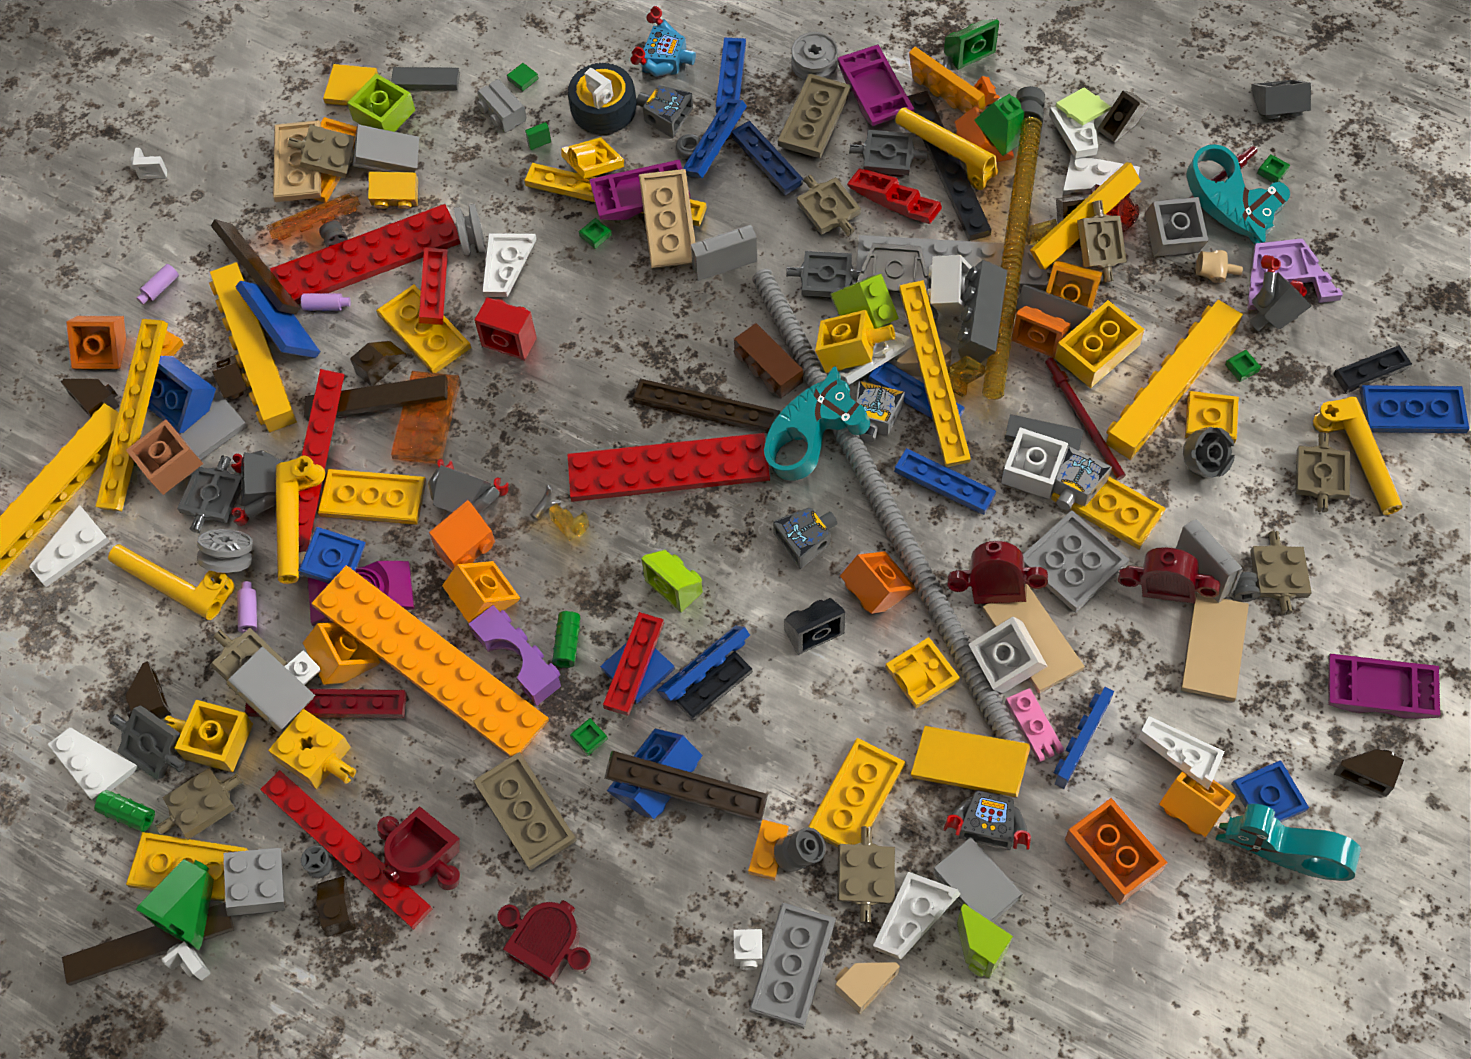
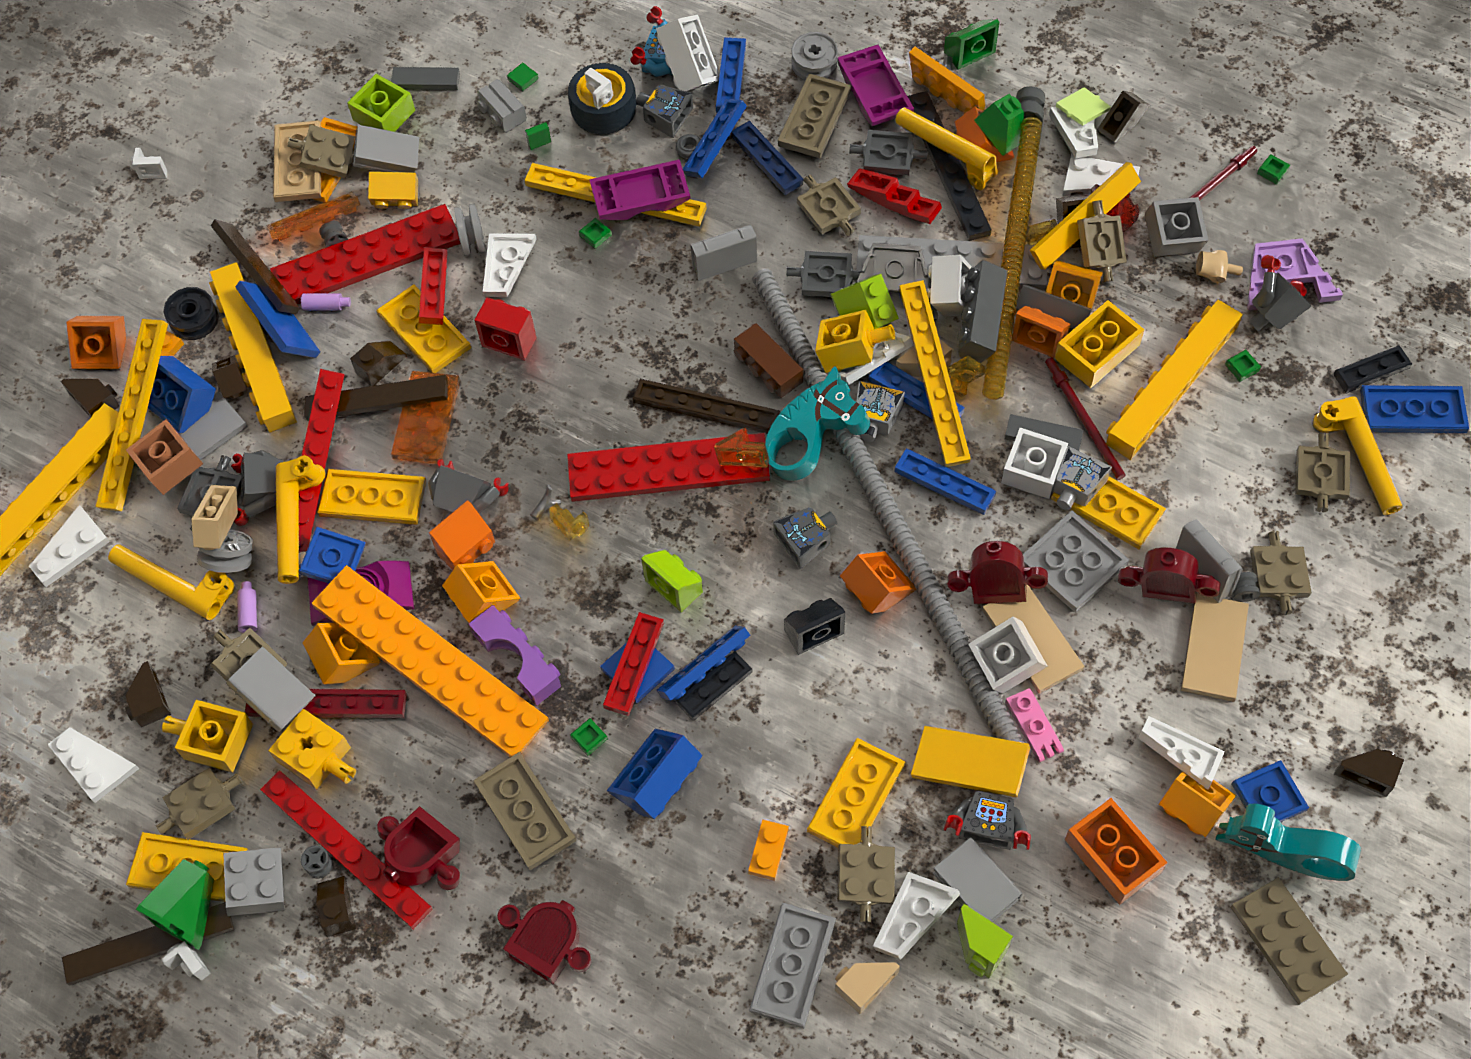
green axle [94,790,155,832] -> none
dark grey plate [110,706,186,780] -> none
lavender cylinder [136,264,179,305] -> none
white bracket [284,650,320,685] -> none
yellow tile [323,64,378,106] -> none
green axle [552,611,581,668] -> none
yellow plate [561,137,624,179] -> none
dark brown tile [604,751,768,821] -> none
tan tile [639,169,695,269] -> none
white bracket [734,929,763,970] -> none
dark grey wheel [774,827,825,872] -> none
yellow plate [885,637,960,708] -> none
orange tile [973,76,1000,107] -> none
blue plate [1053,687,1114,789] -> none
dark grey cylinder [1183,427,1235,478] -> none
yellow tile [1185,391,1239,443] -> none
teal animal [1186,144,1290,245] -> none
dark grey slope [1251,79,1311,119] -> none
magenta slope [1328,653,1440,719] -> none
none -> black wheel [163,287,219,340]
none -> tan brick [191,485,238,550]
none -> white slope [656,15,720,92]
none -> clear orange slope [714,428,769,467]
none -> dark tan plate [1230,877,1348,1005]

